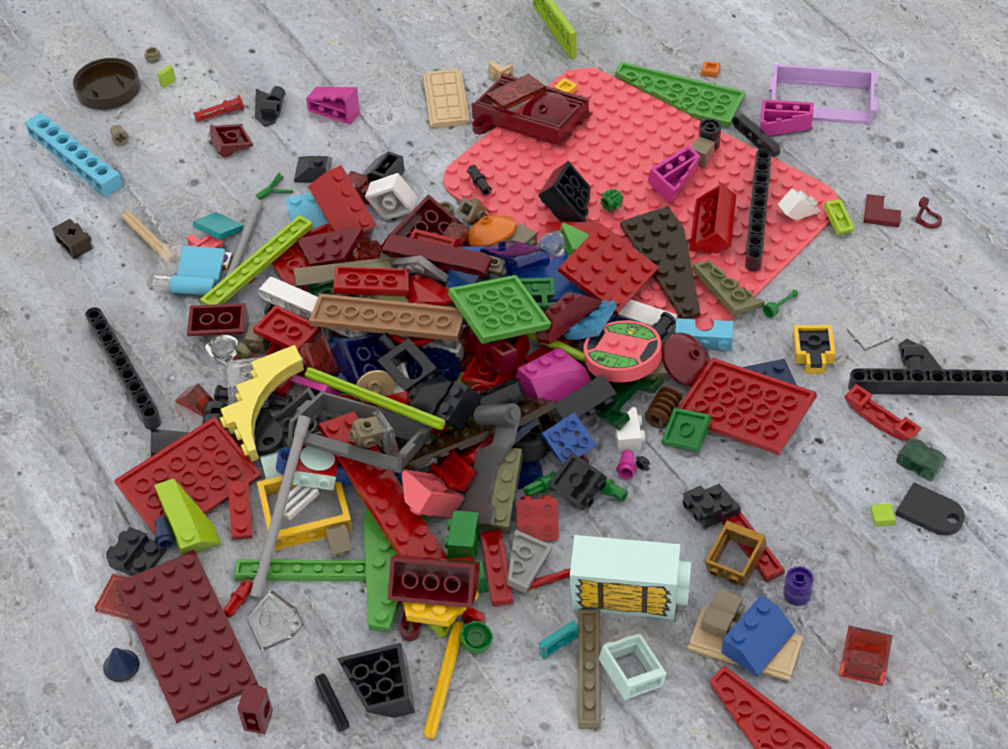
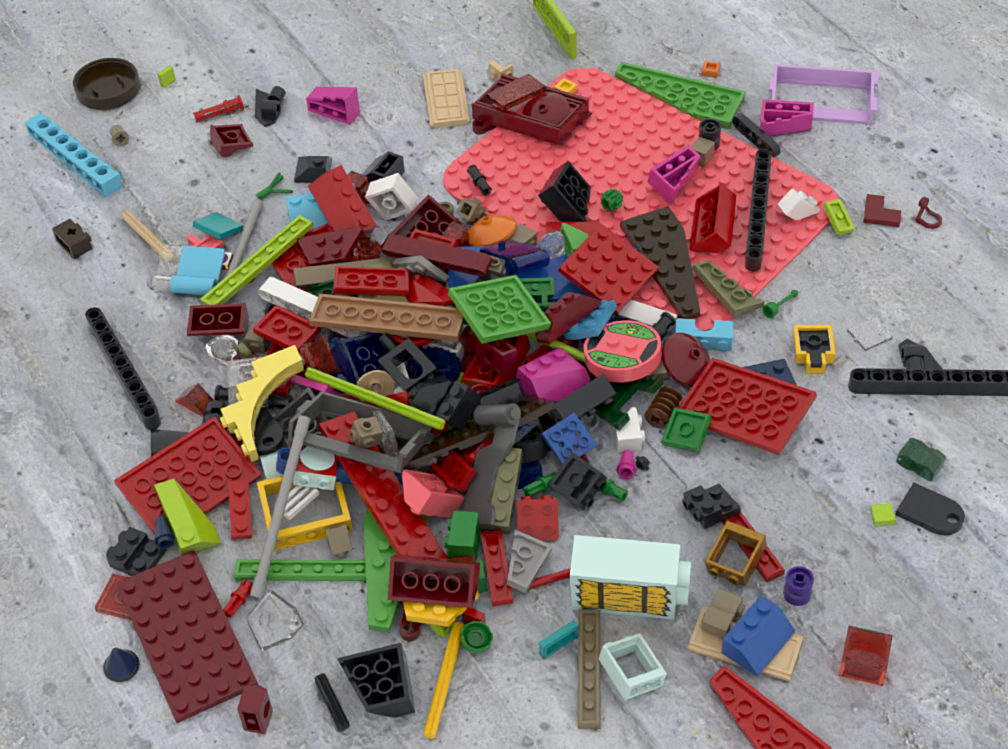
dark tan plate [144,47,161,62] -> none
red slope [844,384,922,442] -> none

